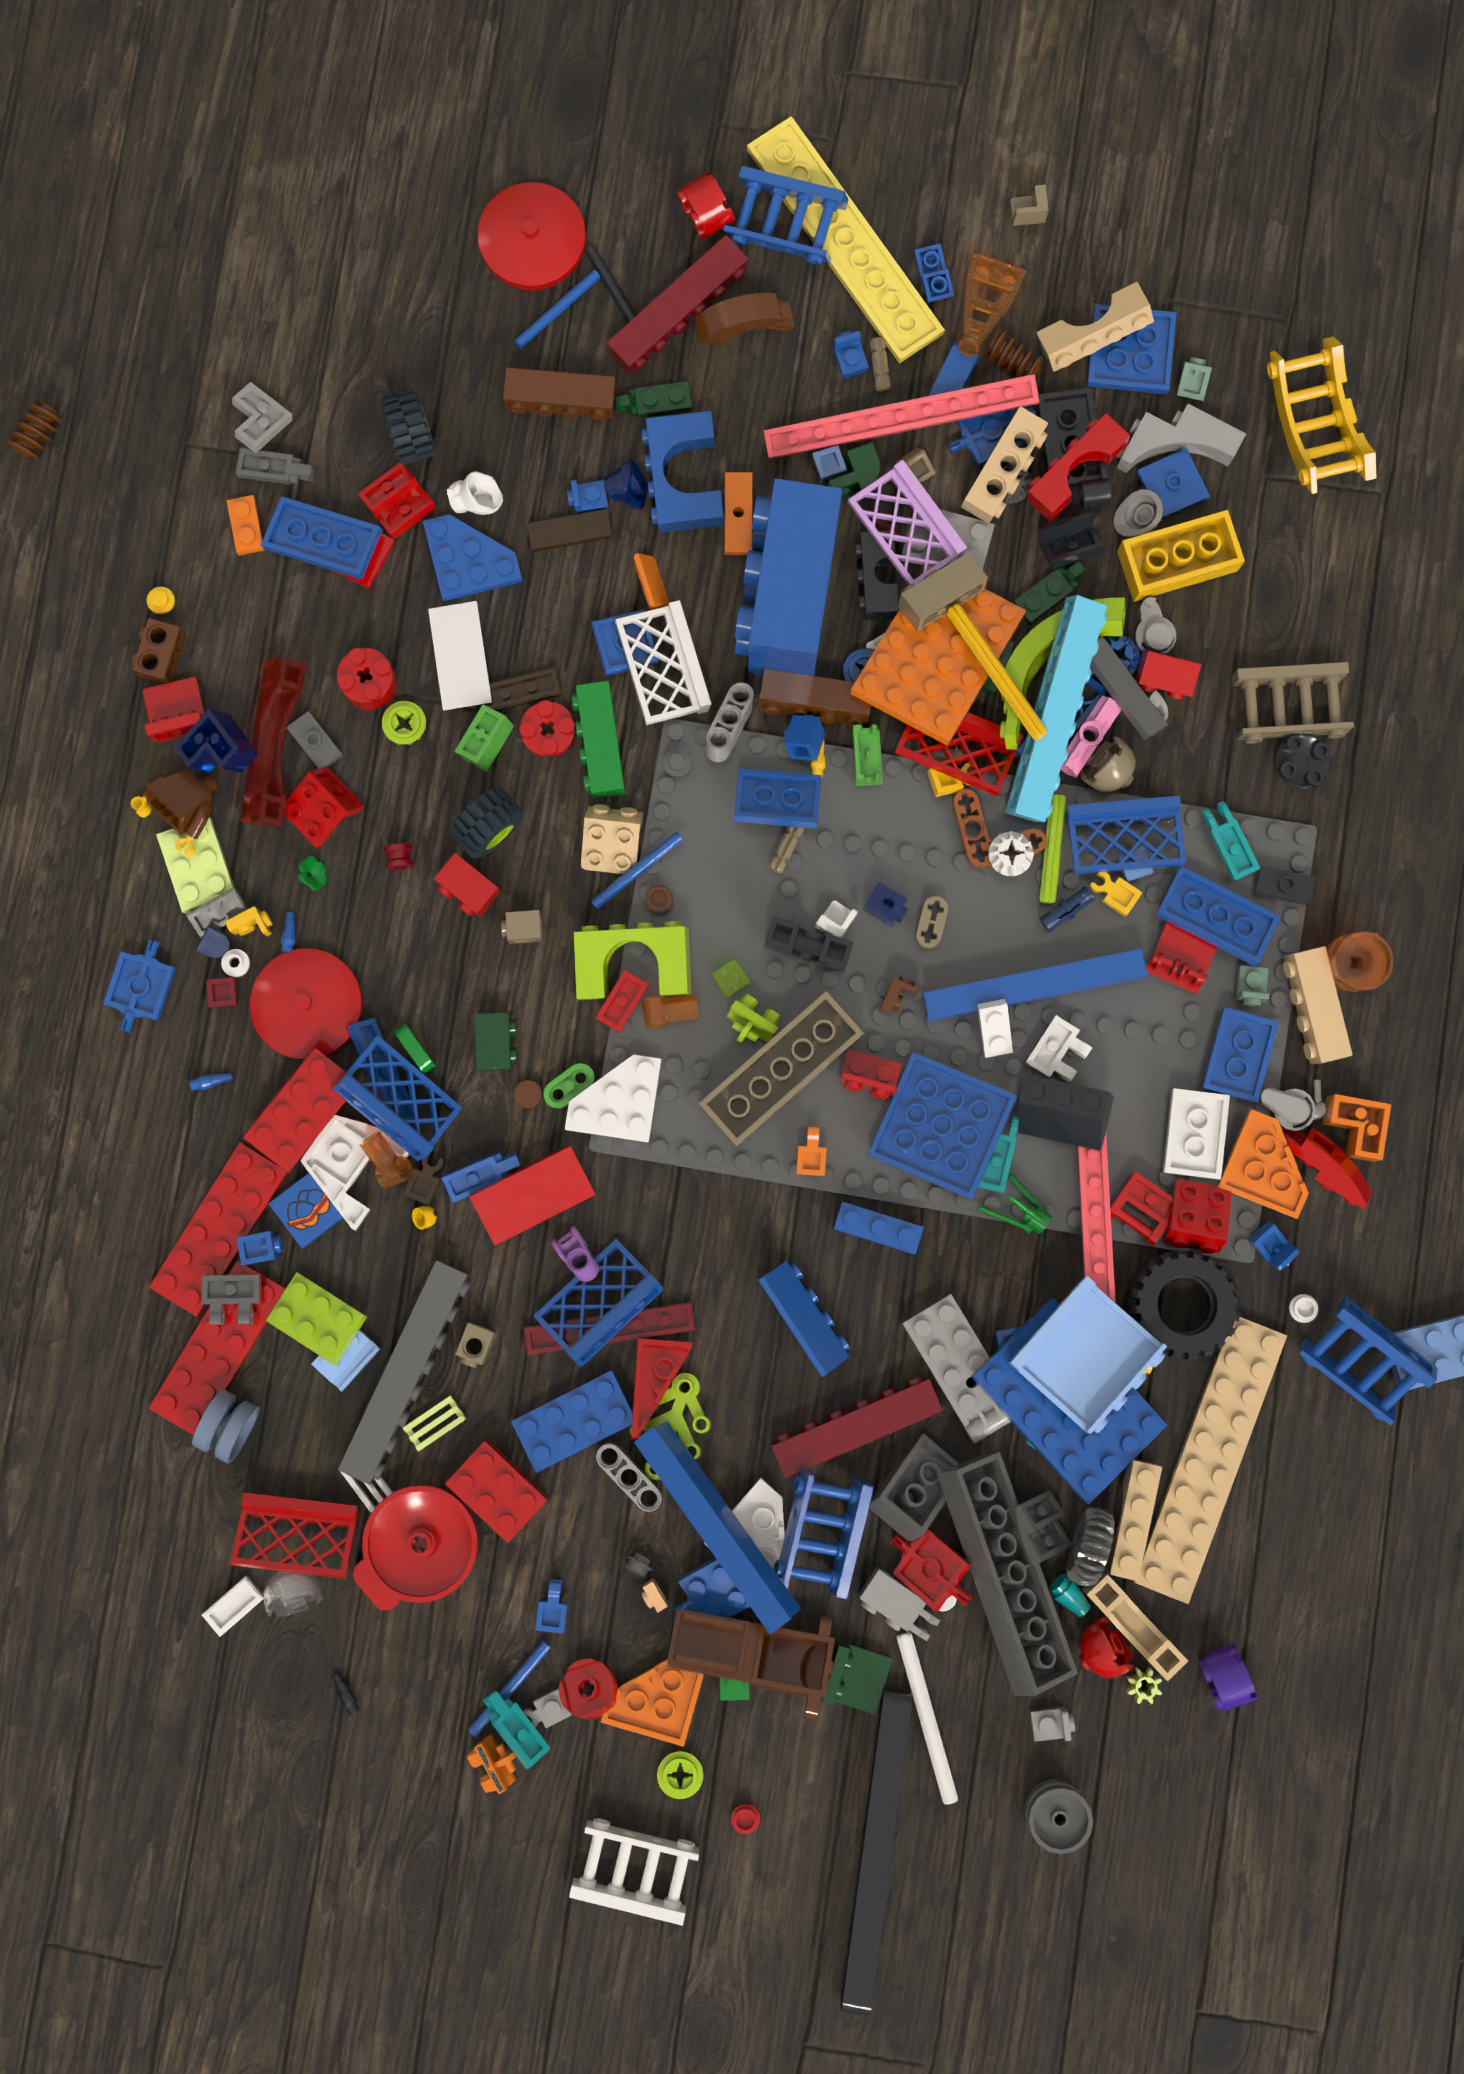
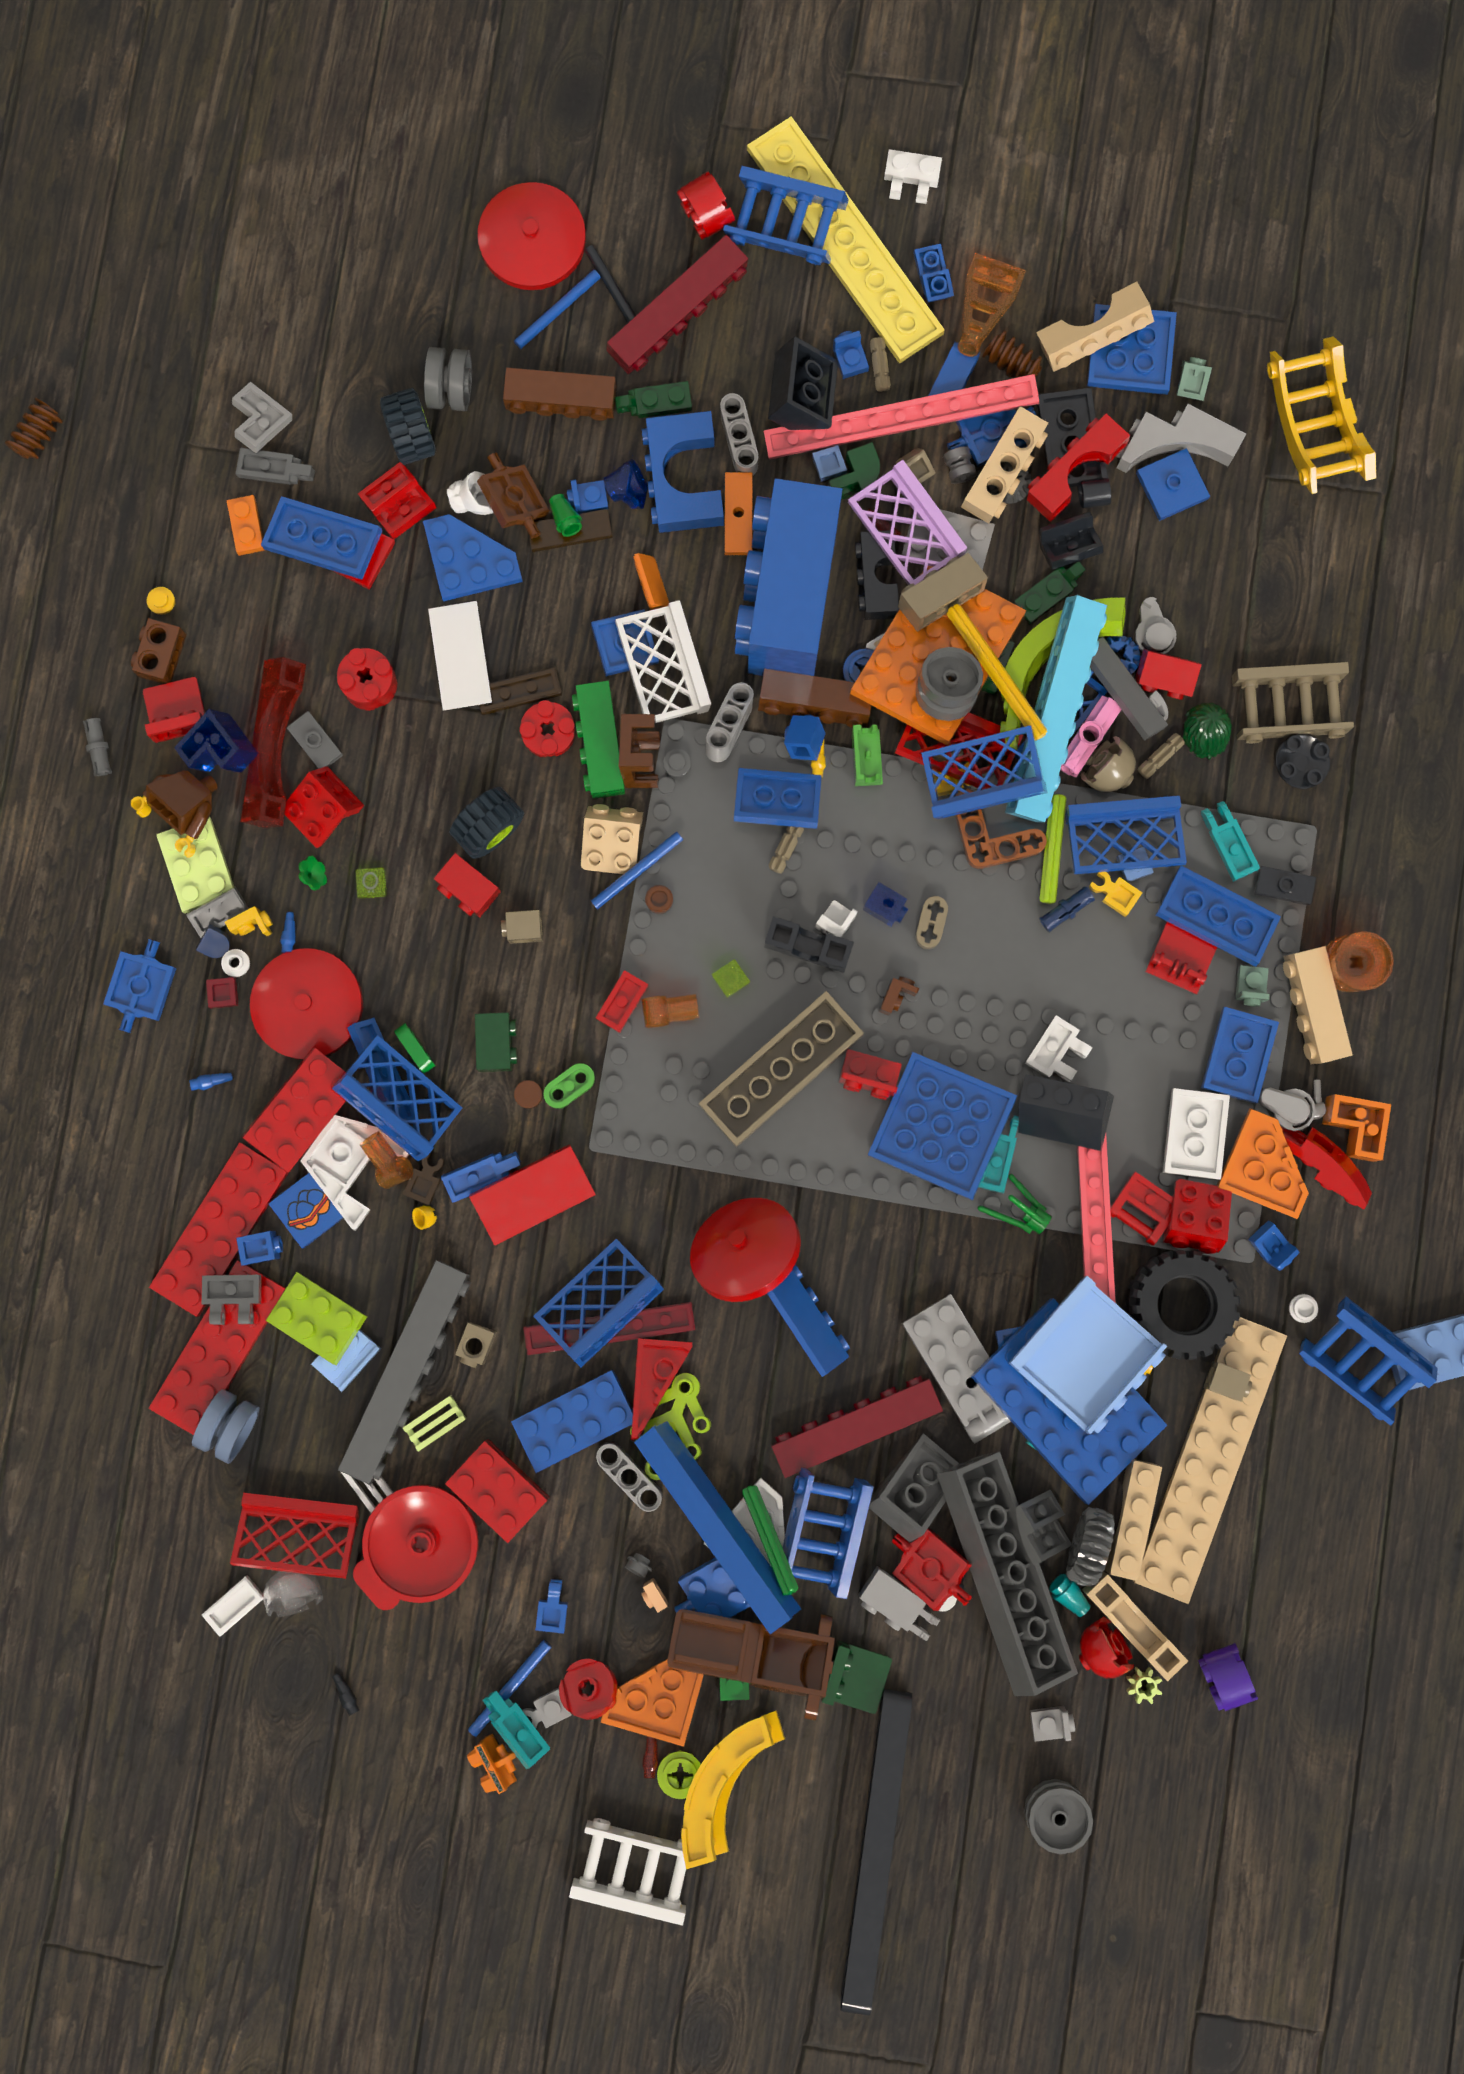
lime gear [382,701,426,745] -> none
dark red wheel [384,843,414,871] -> none
bright green hinge [455,704,514,773] -> none
medium lavender piece [551,1226,599,1282] -> none
white plate [565,1055,661,1143] -> none
lime arch [574,921,692,1000] -> none
reddish brown arch [695,293,795,345] -> none
lime hips [727,994,780,1043] -> none
red plate [731,1803,760,1834] -> none
orange plate [796,1127,827,1176] -> none
blue arch [833,1202,924,1255] -> none
white axle [897,1632,958,1805] -> none
blue tile [921,948,1149,1023] -> none
white plate [977,999,1013,1058] -> none
white gear [988,831,1034,876] -> none
dark tan panel [1010,185,1049,226] -> none
light grey piece [1114,489,1163,537] -> none
yellow brick [1117,510,1245,602] -> none
none -> dark grey pin [83,718,112,776]
none -> clear neon green tile [356,868,387,899]
none -> dark grey wheel [424,347,472,411]
none -> reddish brown plate [477,452,550,539]
none -> green cone [549,494,582,537]
none -> reddish brown panel [619,714,661,788]
none -> clear red piece [642,1736,658,1778]
none -> yellow fence [681,1710,785,1869]
none -> red dish [690,1198,801,1302]
none -> light grey beam [720,393,758,476]
none -> green axle [742,1485,798,1595]
none -> black slope [768,336,838,430]
none -> white plate [884,149,942,204]
none -> dark grey wheel [915,647,983,721]
none -> blue fence [921,725,1048,819]
none -> flat silver wheel [943,447,977,484]
none -> dark tan axle [1138,733,1185,779]
none -> dark green hair [1183,702,1232,760]
none -> dark tan brick [1203,1361,1252,1402]

